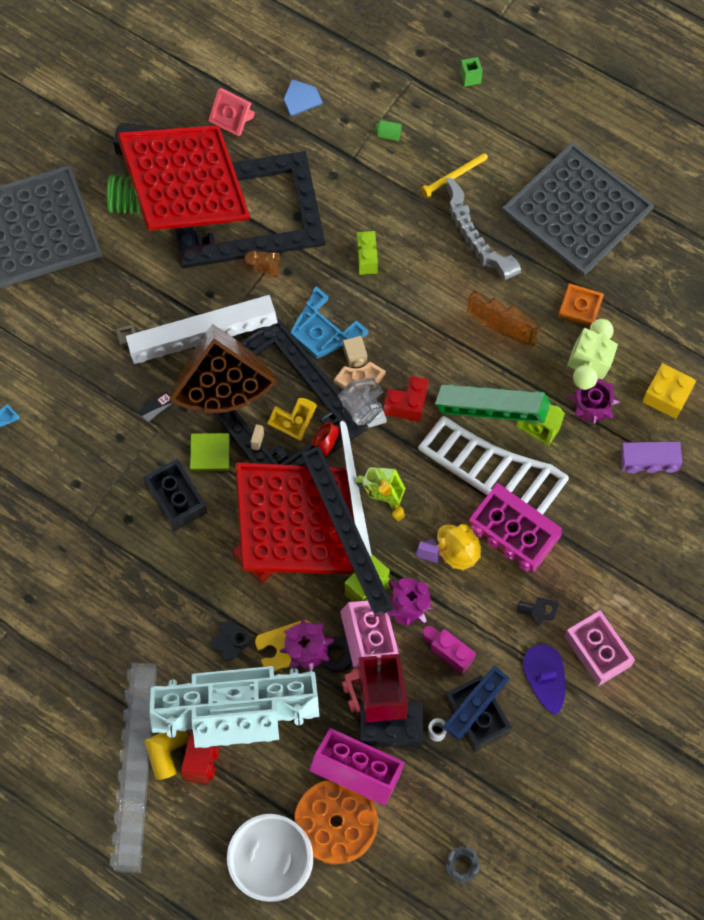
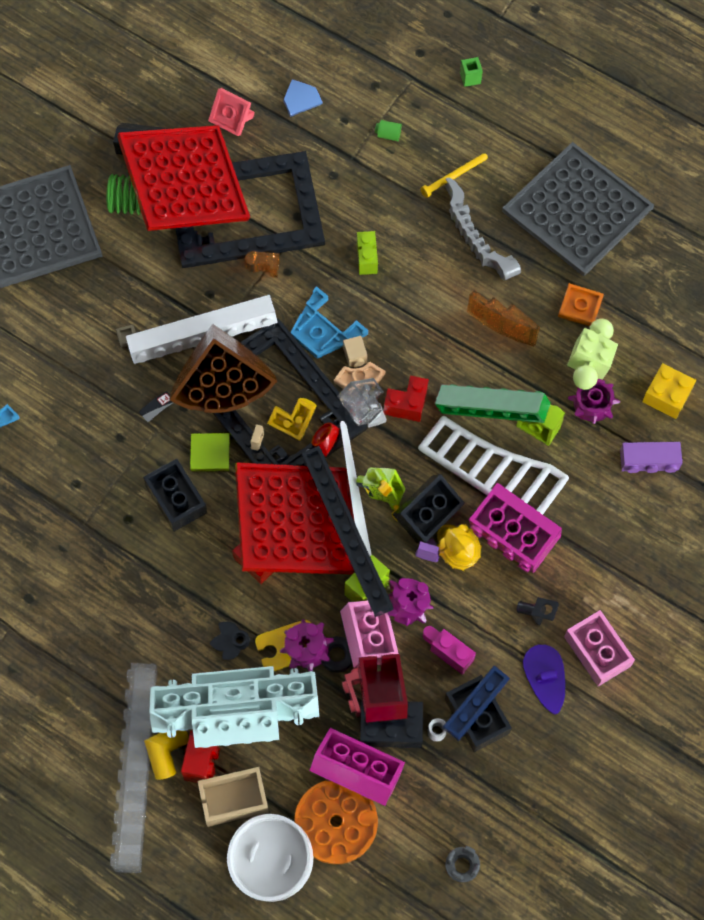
none -> tan piece [198,767,269,827]
none -> black brick [392,474,465,543]

